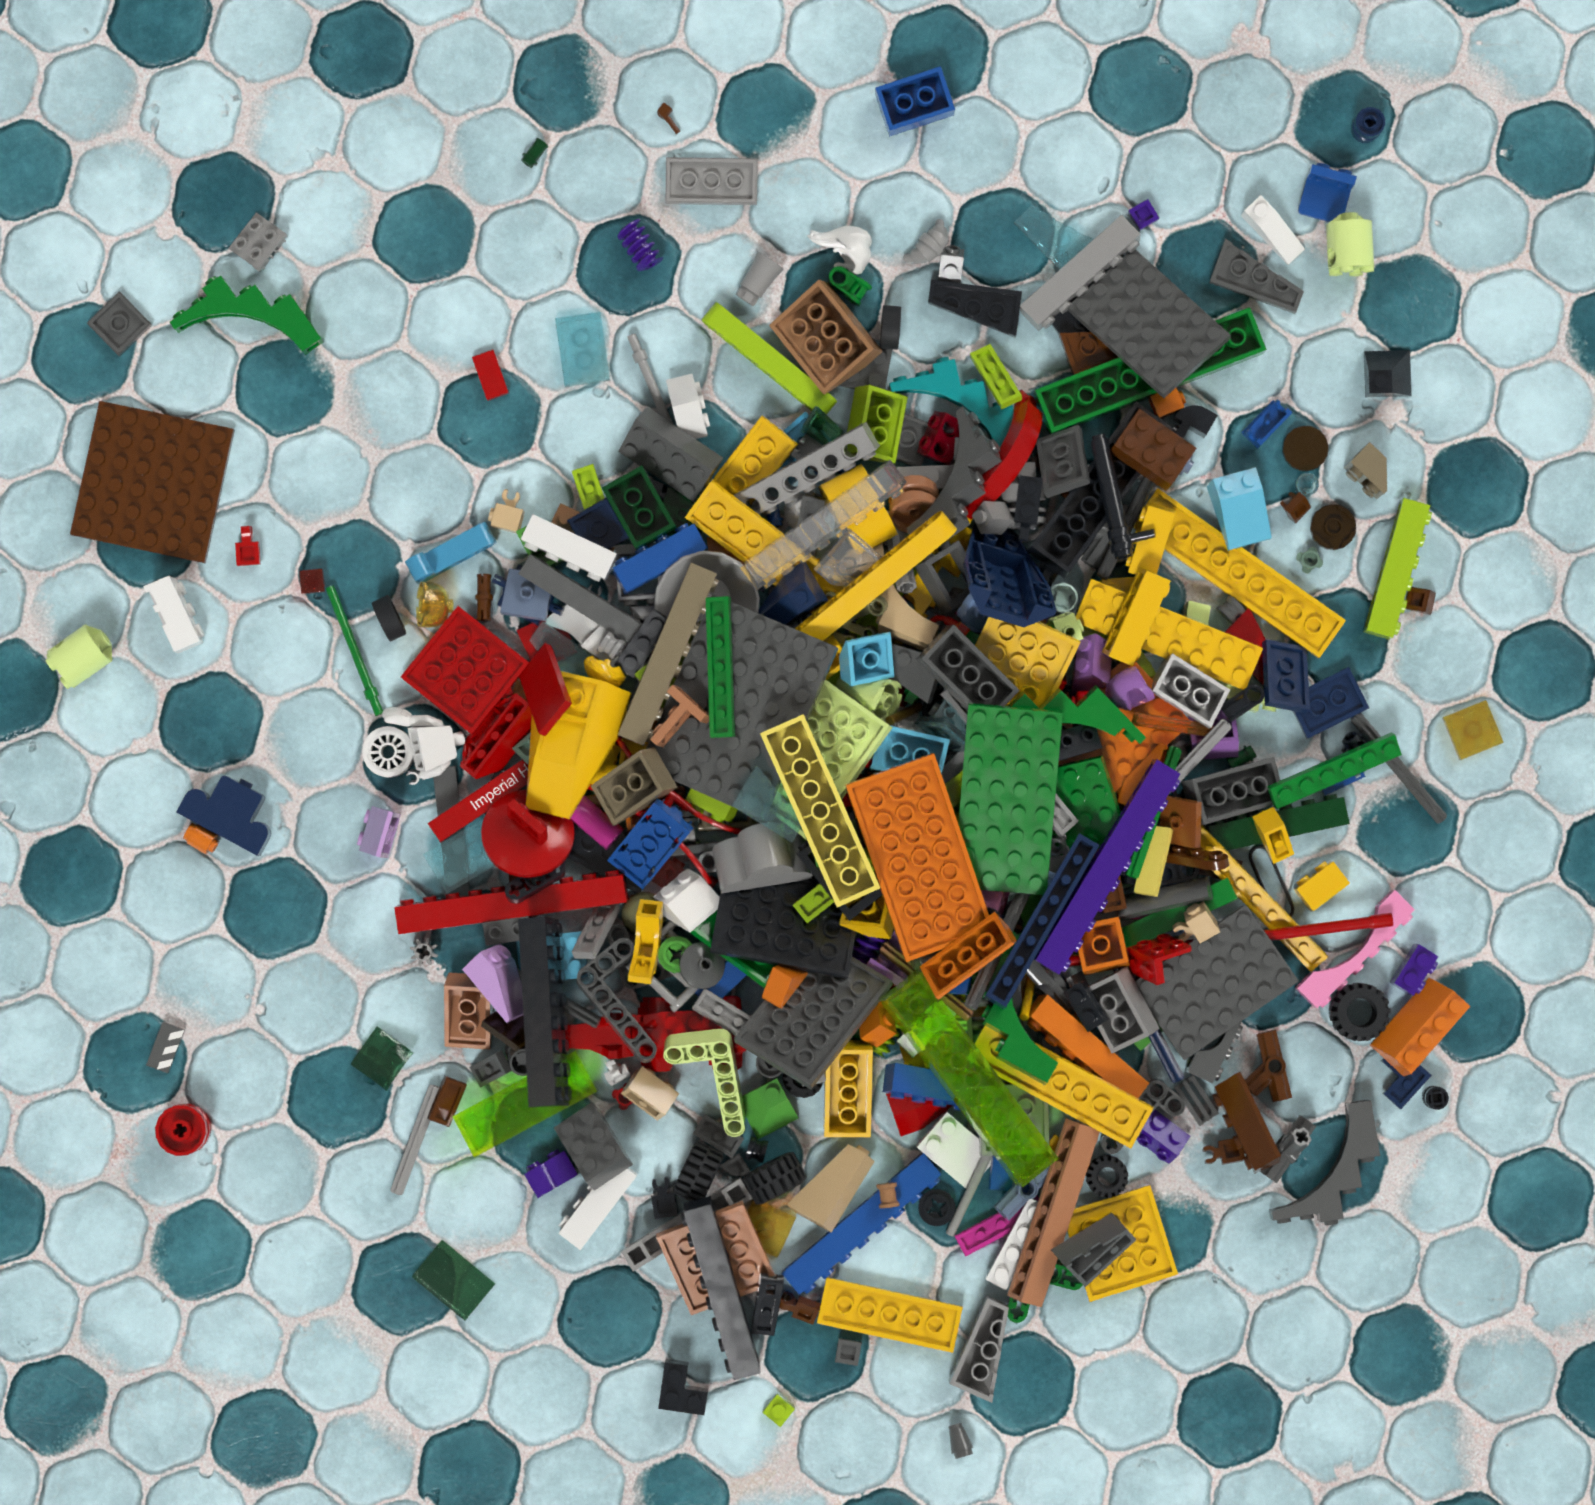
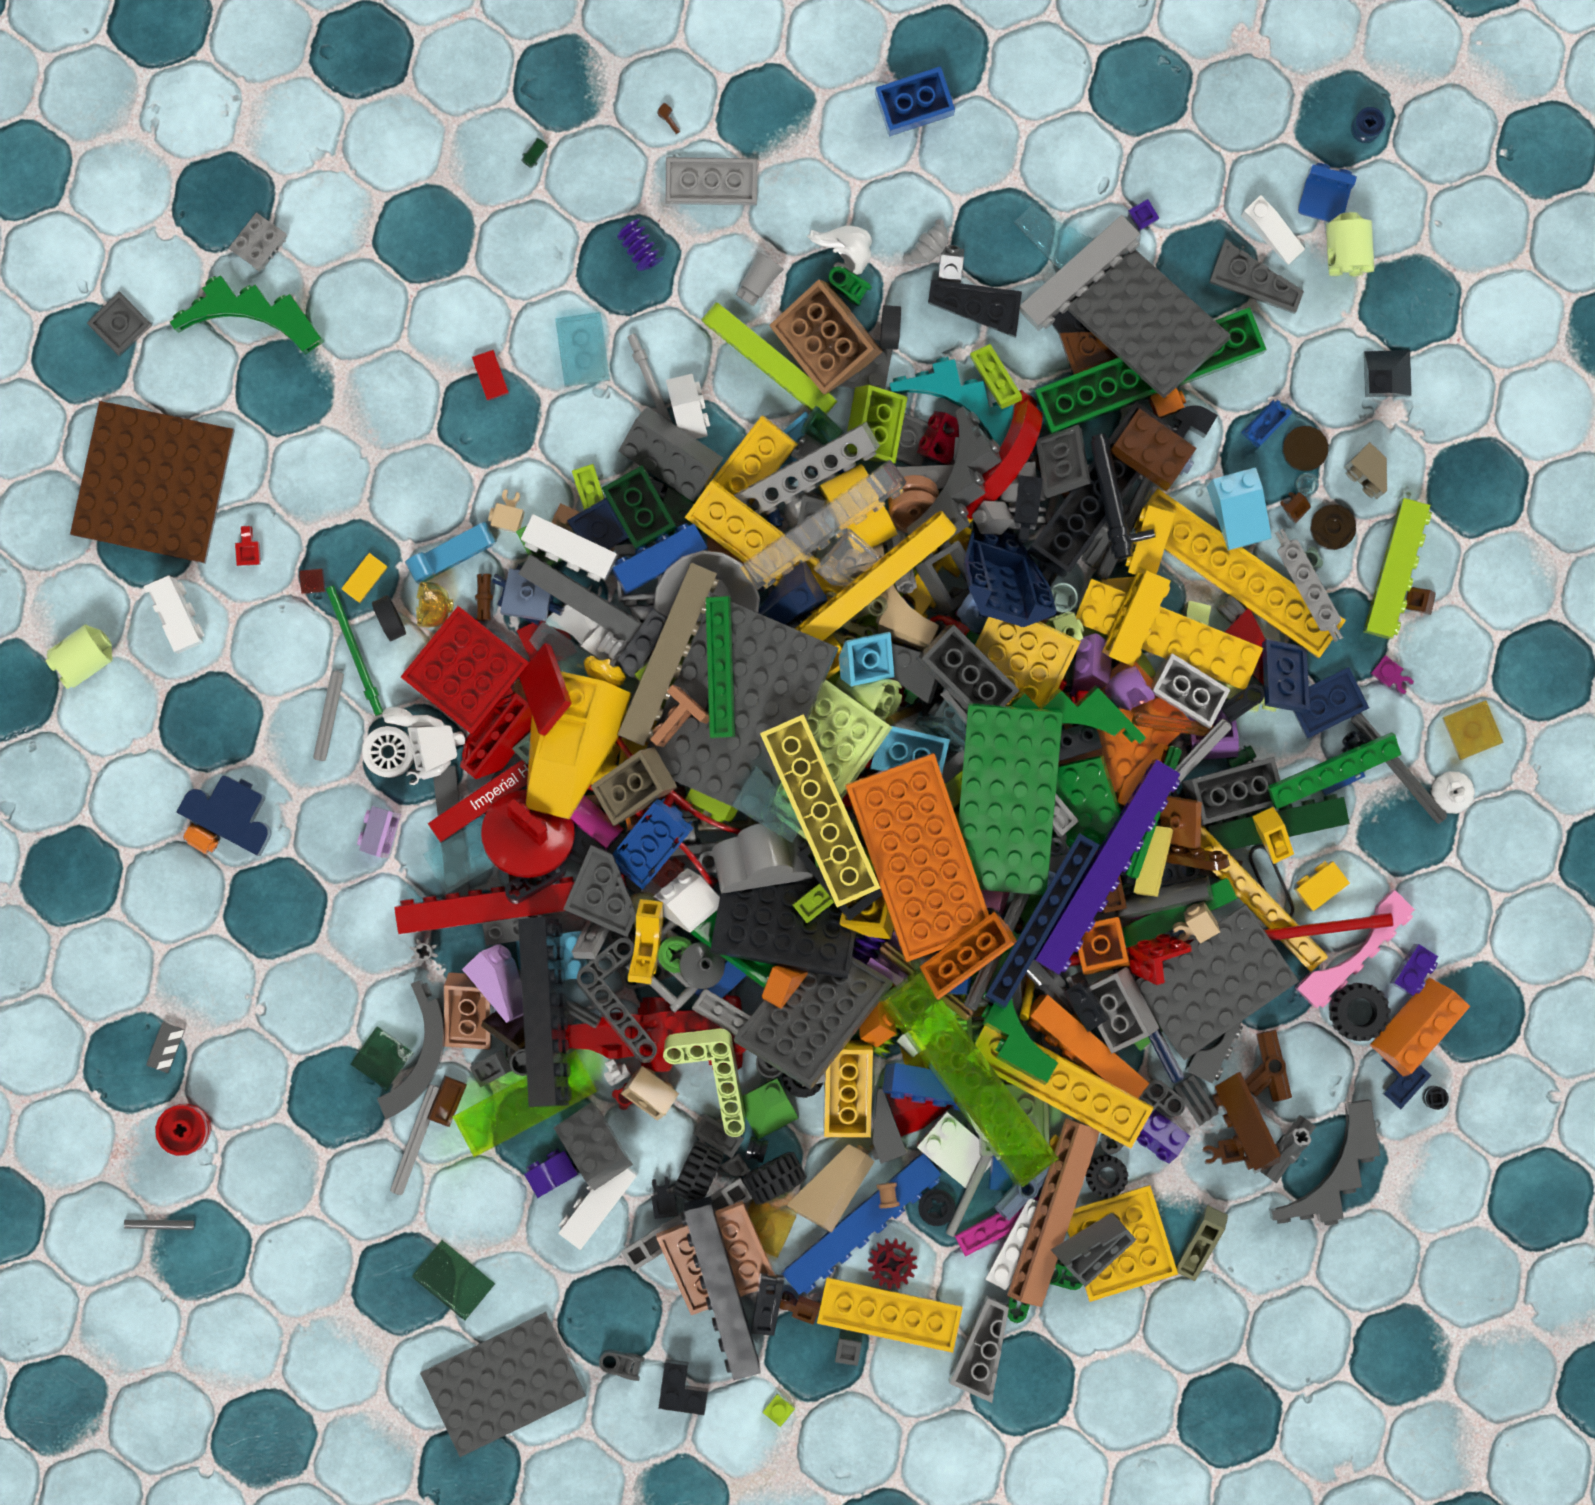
dark grey cone [949,1423,974,1459] -> none
none -> dark grey bar [124,1219,195,1230]
none -> light grey axle [313,671,344,761]
none -> yellow tile [341,553,388,603]
none -> dark grey arch [377,980,445,1120]
none -> dark grey plate [420,1312,586,1457]
none -> dark grey plate [564,845,636,937]
none -> dark grey piece [599,1349,645,1381]
none -> dark red gear [867,1238,918,1289]
none -> dark grey slope [870,1086,907,1164]
none -> olive slope [1176,1205,1228,1281]
none -> light grey plate [1275,529,1343,642]
none -> magenta plate [1370,655,1414,694]
none -> white hair [1431,771,1475,814]

